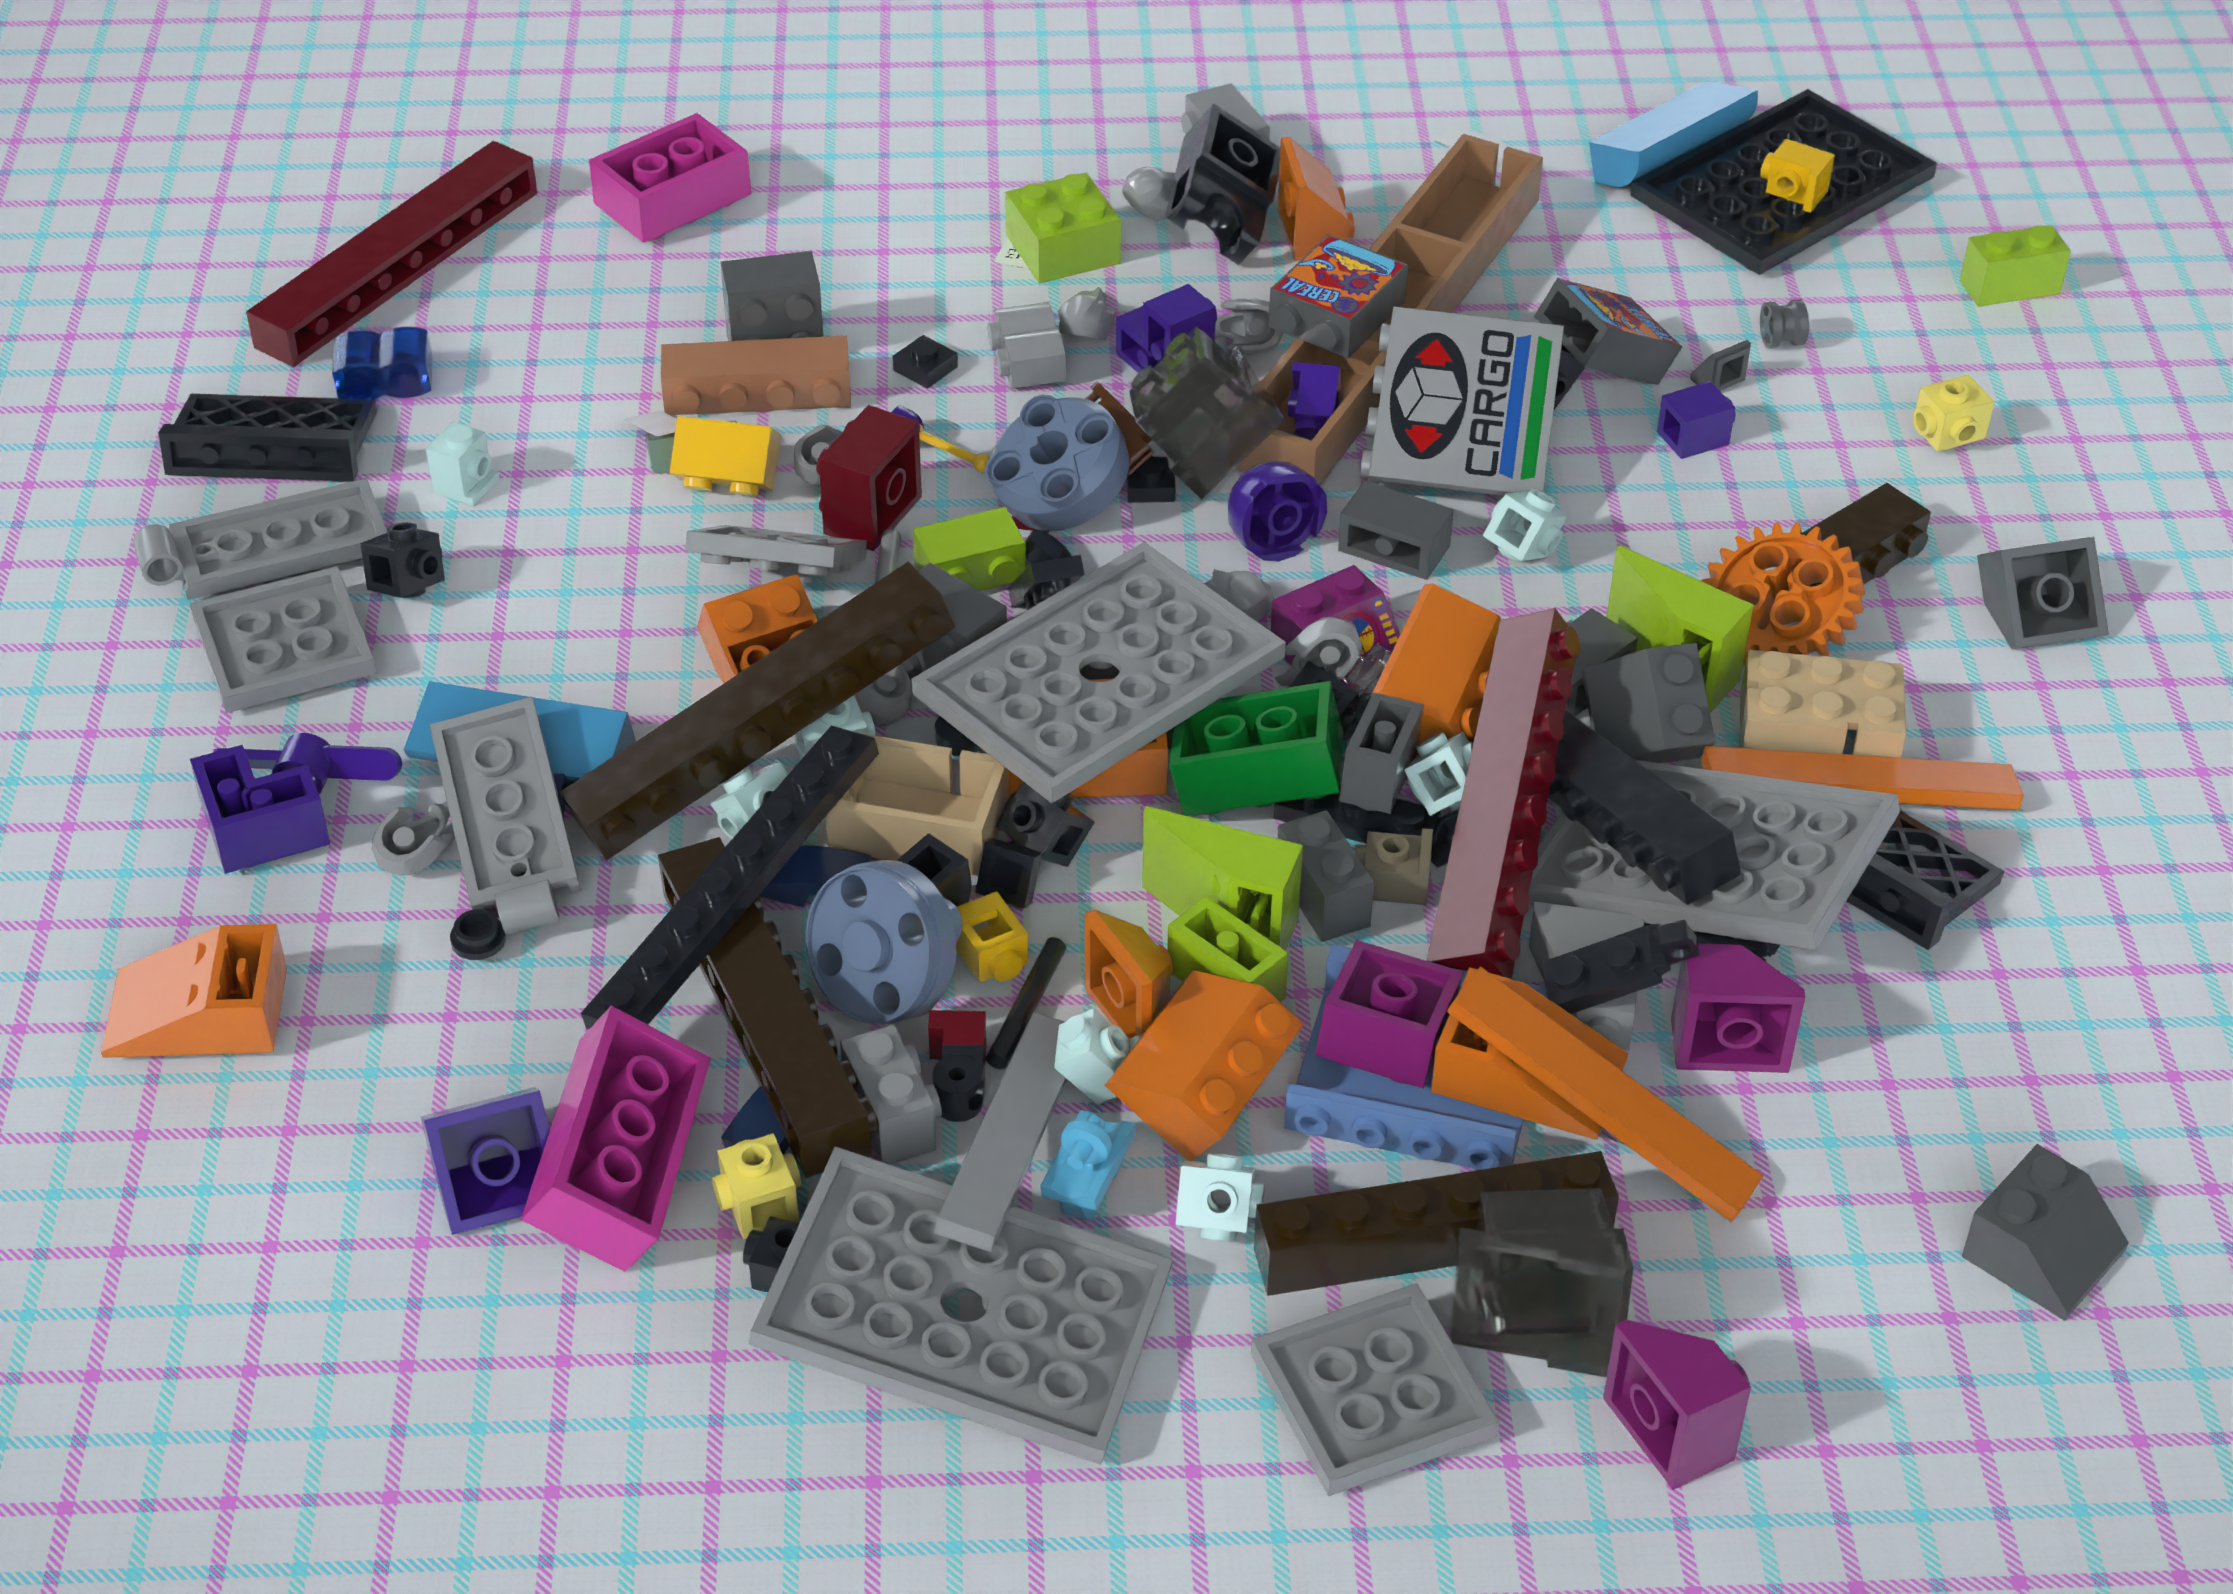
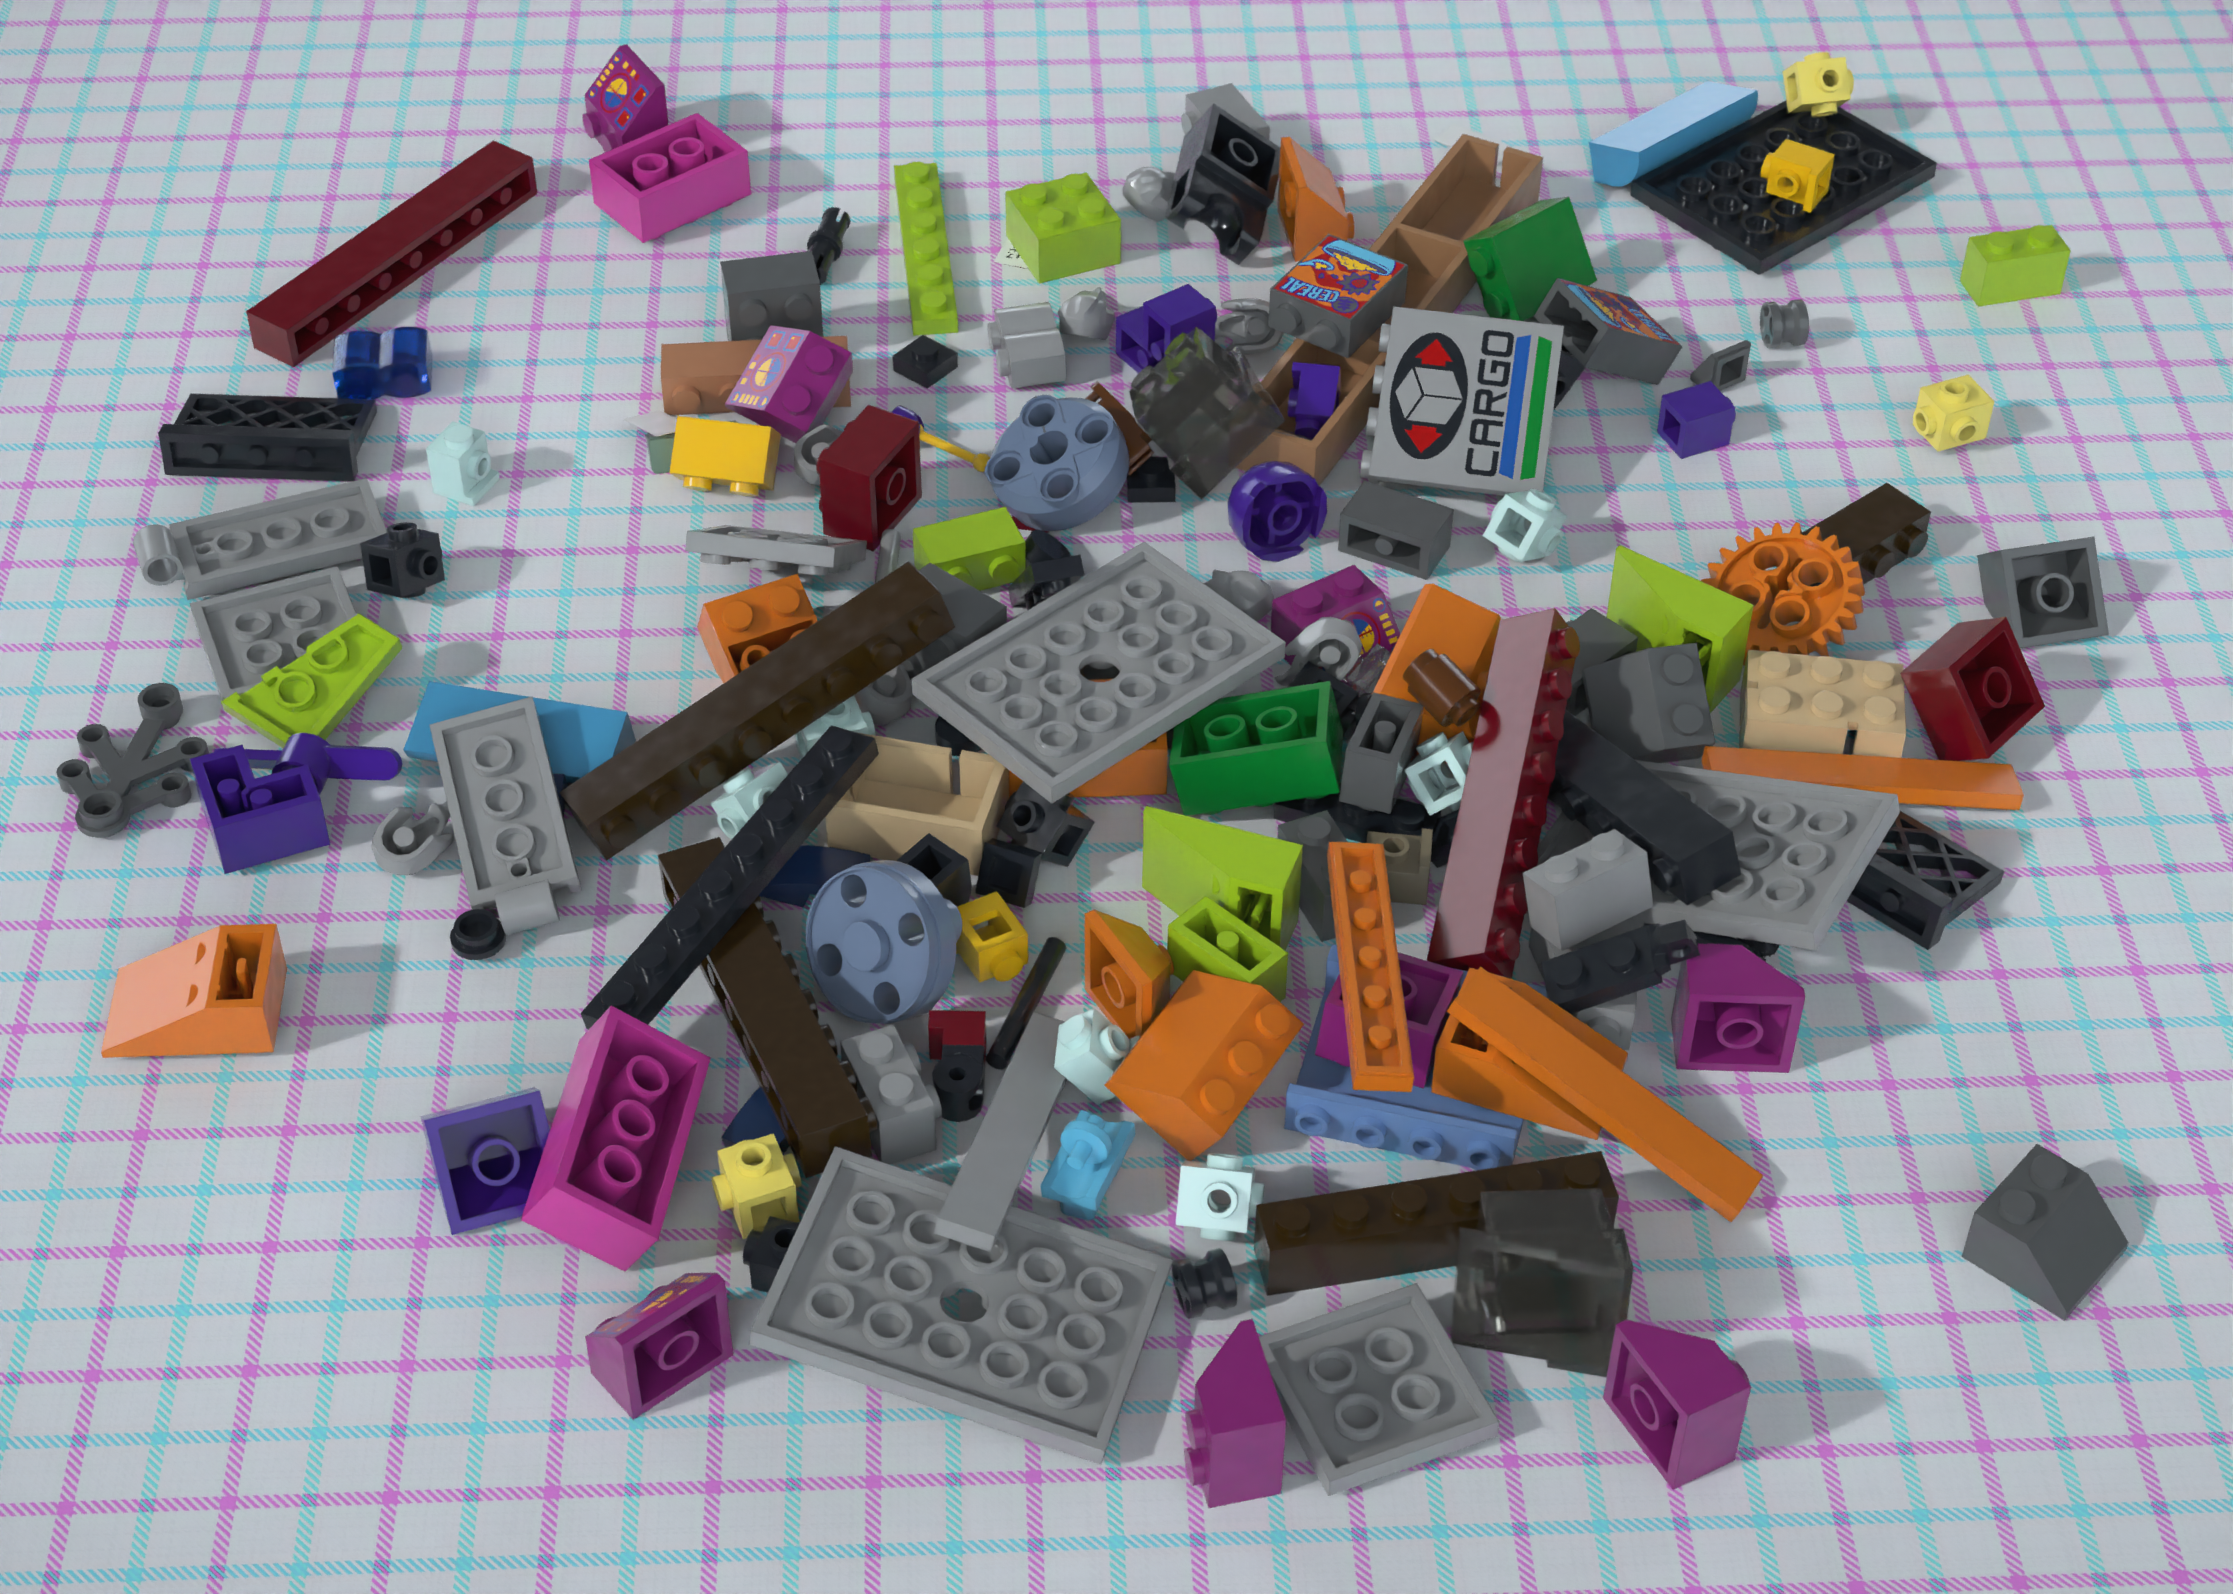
none -> dark grey plant [56,683,209,838]
none -> lime wing [221,614,403,748]
none -> magenta slope [582,44,669,152]
none -> magenta slope [585,1273,734,1420]
none -> magenta slope [725,325,853,443]
none -> black pin [807,207,851,285]
none -> lime plate [894,162,958,336]
none -> black wheel [1172,1248,1237,1319]
none -> magenta slope [1184,1319,1286,1509]
none -> orange tile [1327,842,1414,1092]
none -> reddish brown brick [1403,649,1481,727]
none -> green brick [1463,197,1597,321]
none -> light grey brick [1523,829,1654,951]
none -> light yellow brick [1782,52,1854,117]
none -> dark red brick [1900,617,2045,761]

